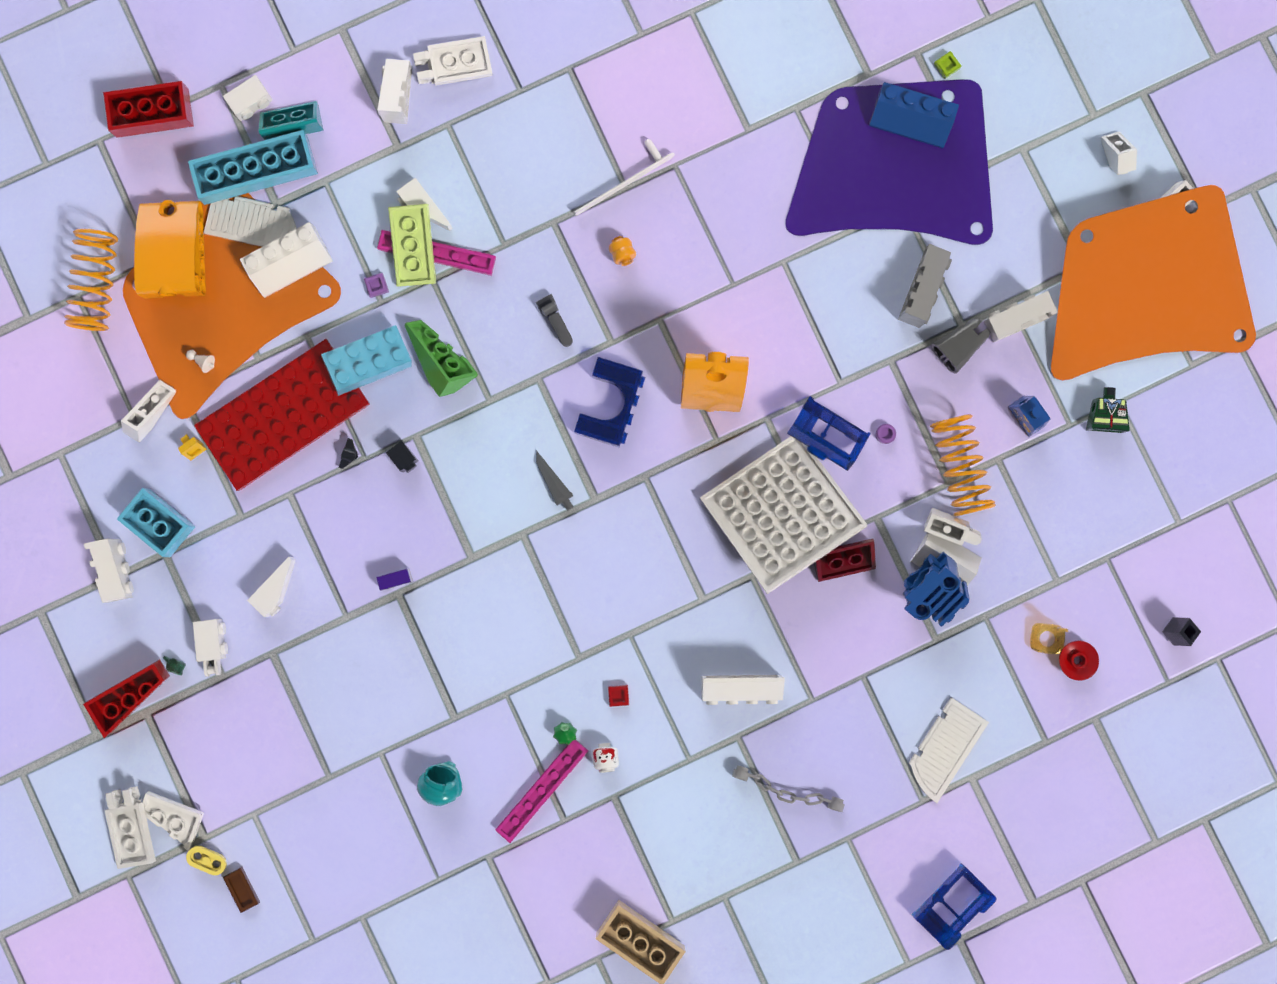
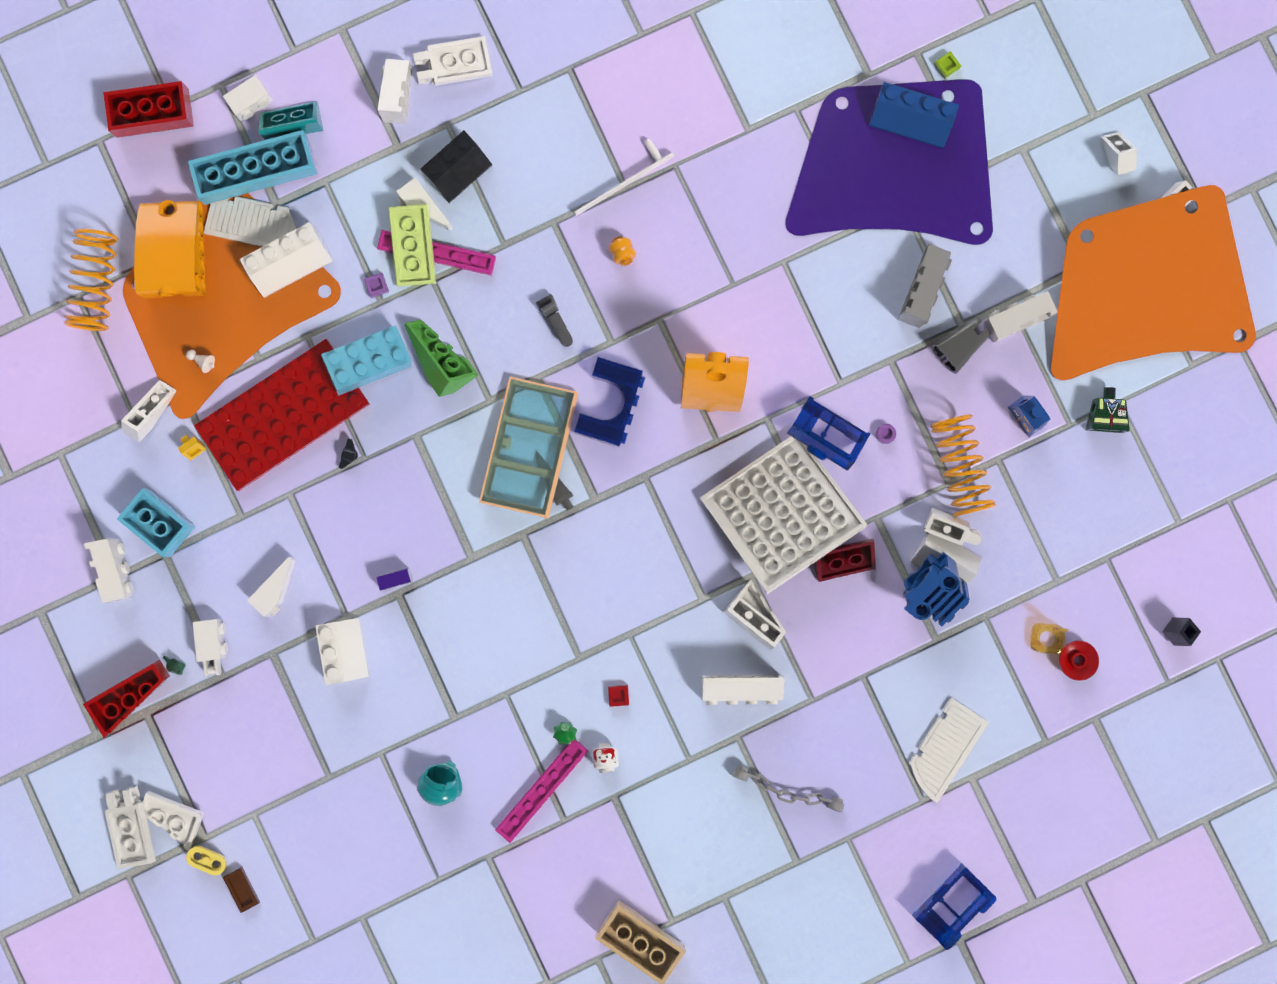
black brick [386,440,419,473] -> none
none -> white slope [315,618,369,685]
none -> black slope [420,130,492,204]
none -> clear light blue door [479,377,579,519]
none -> white wedge [723,579,786,650]

